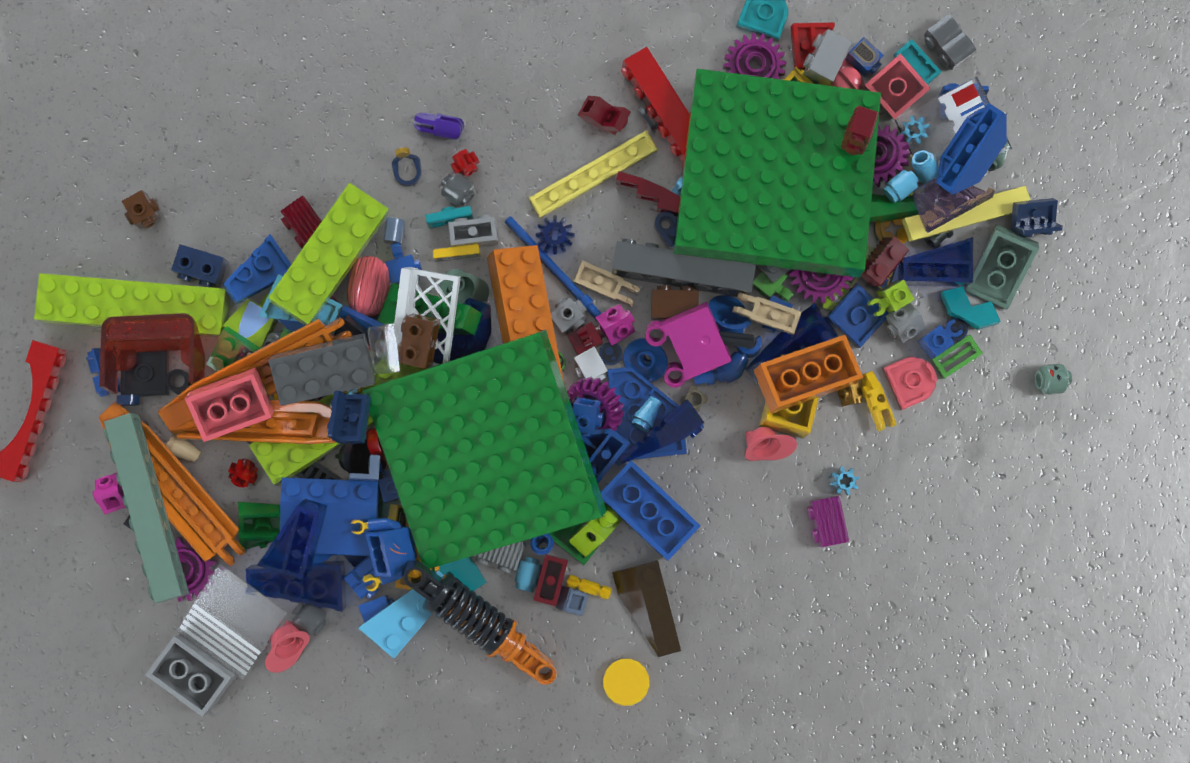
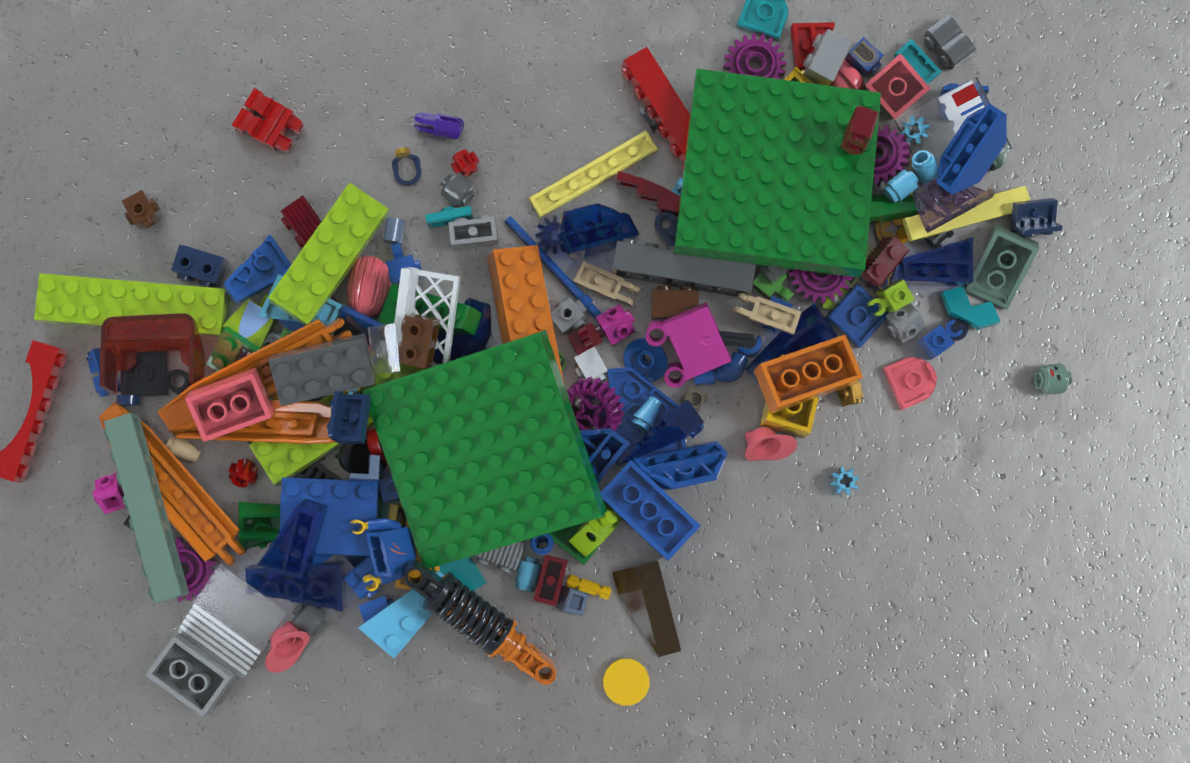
yellow tile [433,244,481,262] -> none
sand green piece [439,269,490,309] -> none
blue brick [573,397,603,436] -> none
dark red brick [578,96,631,135] -> none
tile [599,342,622,366] -> none
blue piece [709,295,752,333] -> none
magenta brick [807,496,849,547] -> none
yellow hinge [860,371,897,431] -> none
bright green tile [930,335,983,379] -> none
none -> red hips [232,88,304,153]
none -> clear blue wedge [558,203,639,261]
none -> blue wedge [633,441,727,490]

